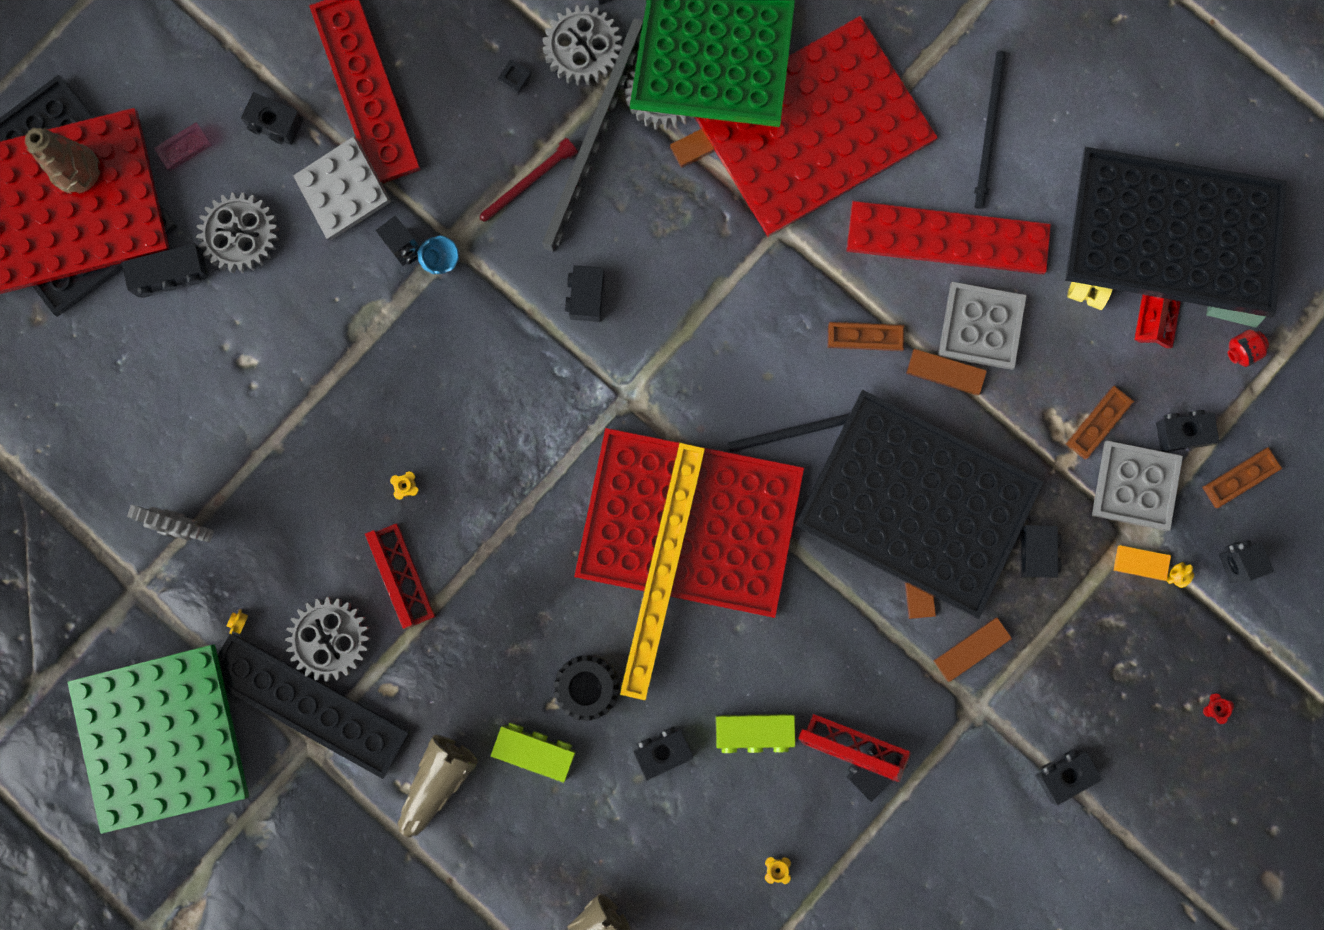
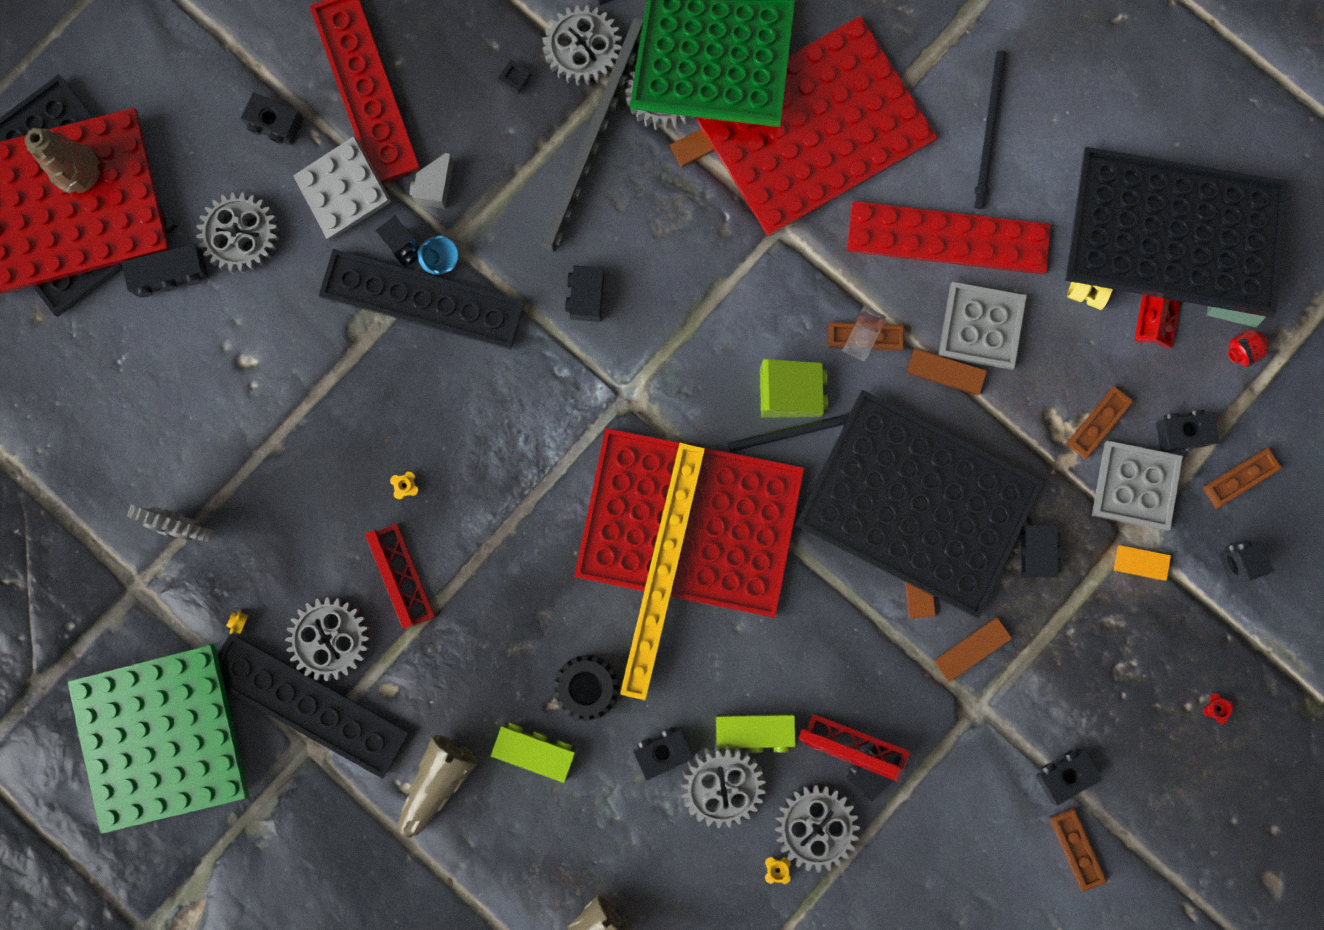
clear pink plate [154,122,211,171] -> none
dark red piece [479,137,578,222] -> none
yellow plate [1167,562,1194,588] -> none
none -> black plate [318,249,525,350]
none -> light grey slope [410,153,454,209]
none -> light grey gear [680,745,765,828]
none -> lime slope [760,359,828,418]
none -> light grey gear [774,785,860,872]
none -> clear slope [842,306,887,362]
none -> dark orange tile [1049,807,1107,892]

